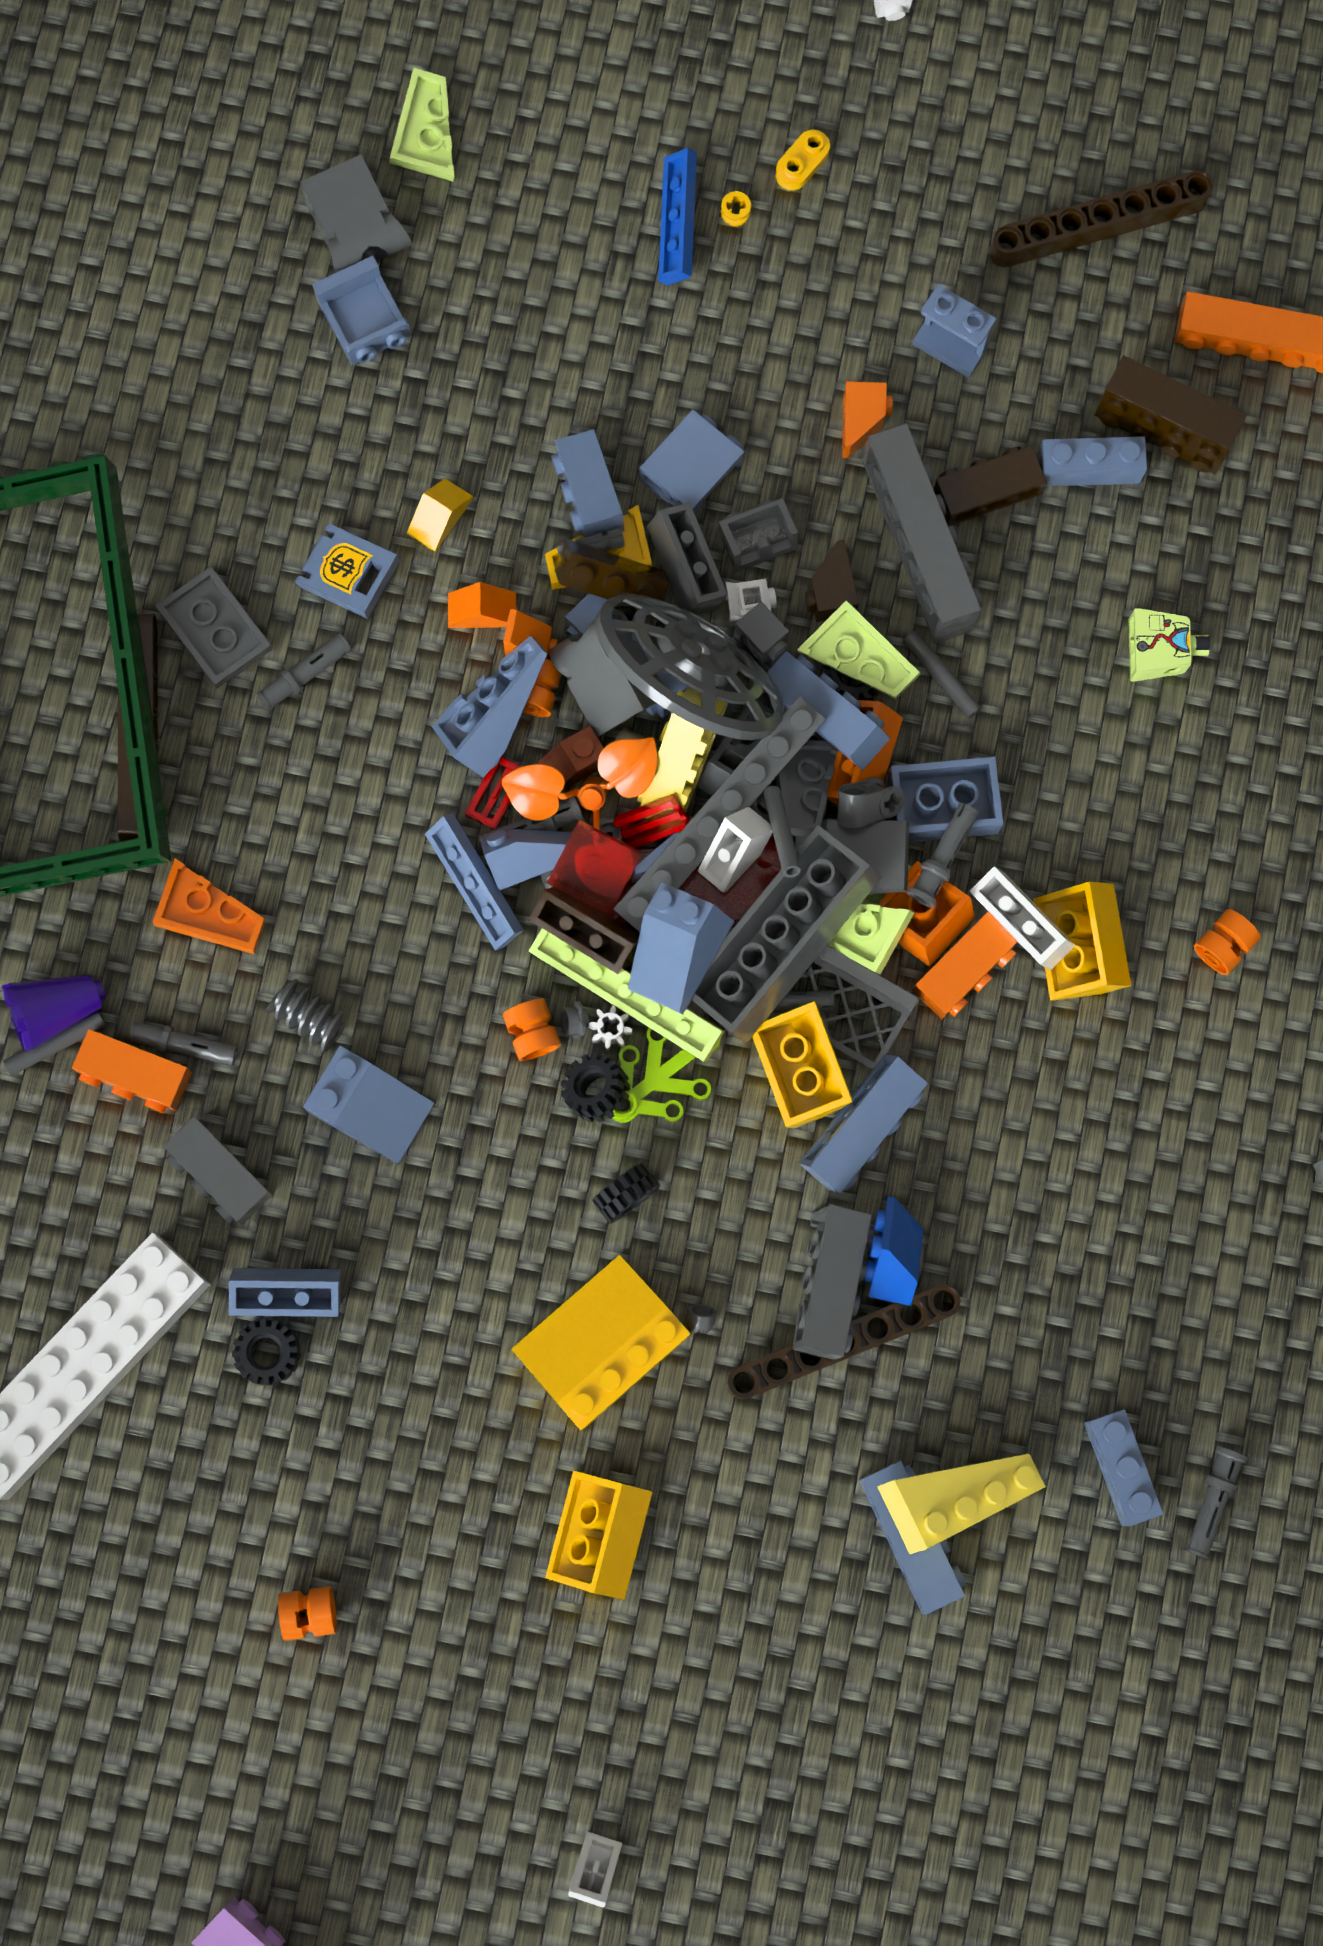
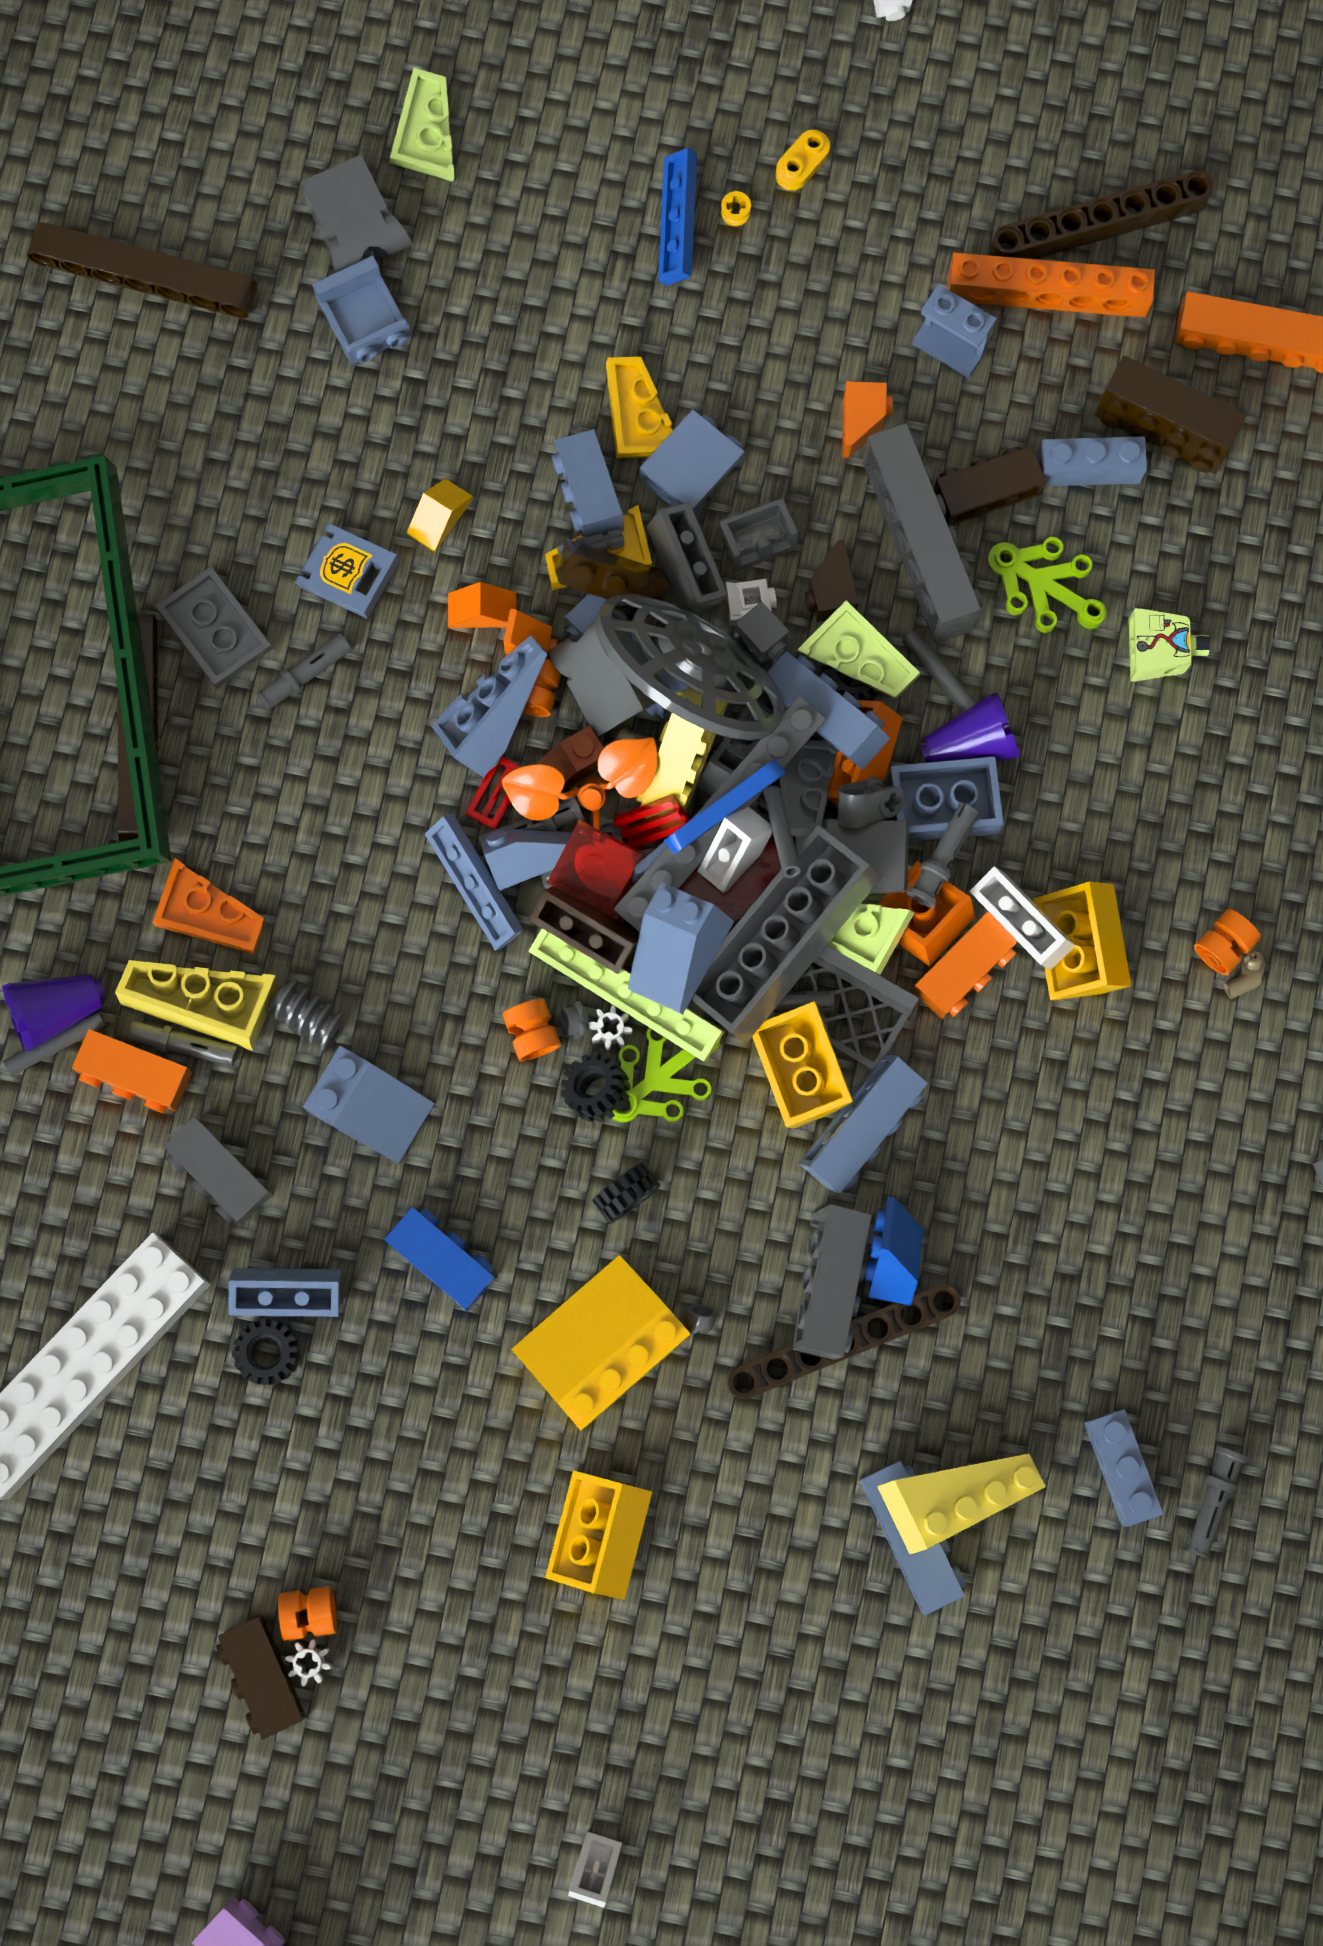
none -> dark brown beam [27,222,258,318]
none -> light yellow wedge [115,960,278,1051]
none -> dark brown brick [216,1615,307,1740]
none -> white gear [285,1639,333,1686]
none -> blue brick [384,1207,496,1312]
none -> yellow wing [606,357,673,458]
none -> blue beam [664,758,786,855]
none -> dark purple cone [921,692,1020,763]
none -> orange brick [947,253,1155,318]
none -> lime plant [988,537,1106,633]
none -> dark tan arm [1224,951,1265,999]

